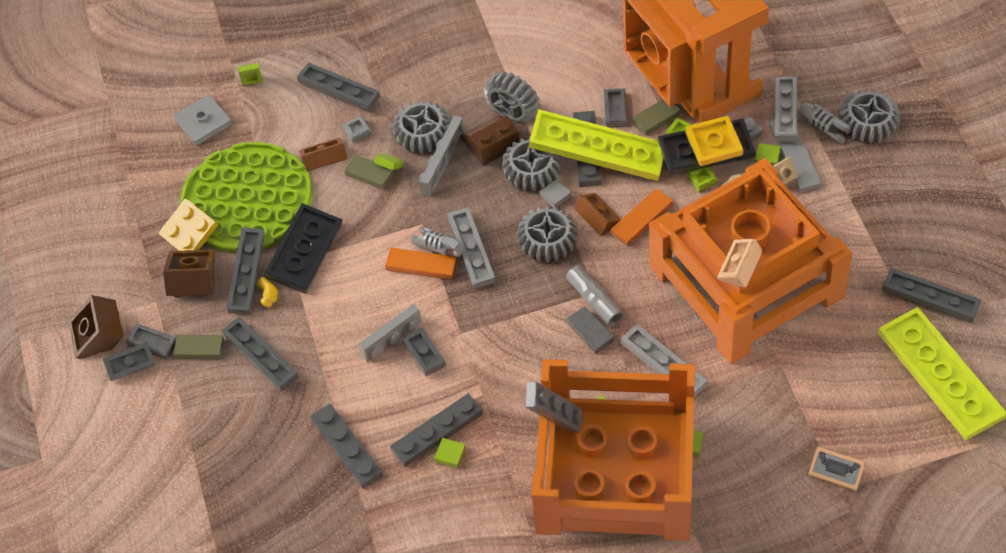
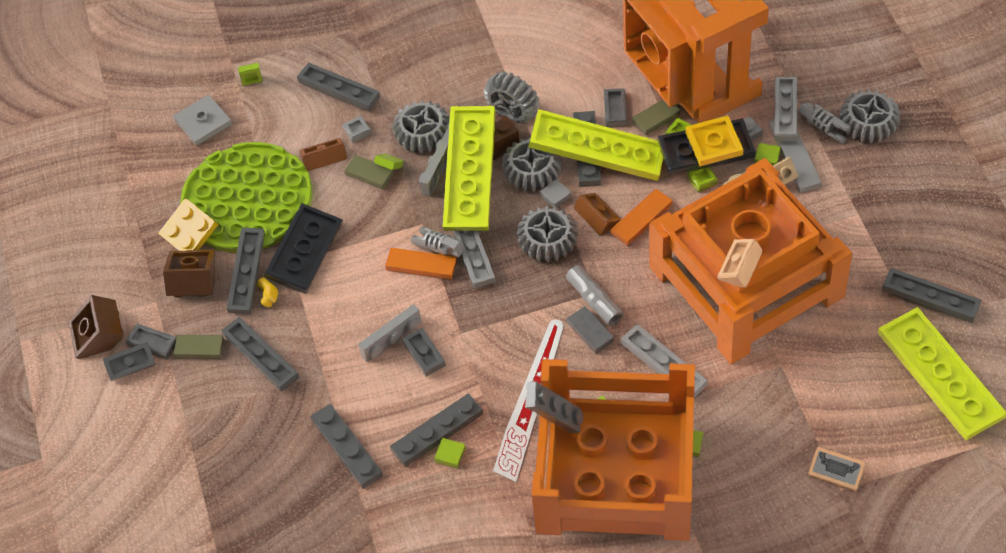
none -> neon yellow plate [443,106,495,231]
none -> sticker [493,320,563,482]

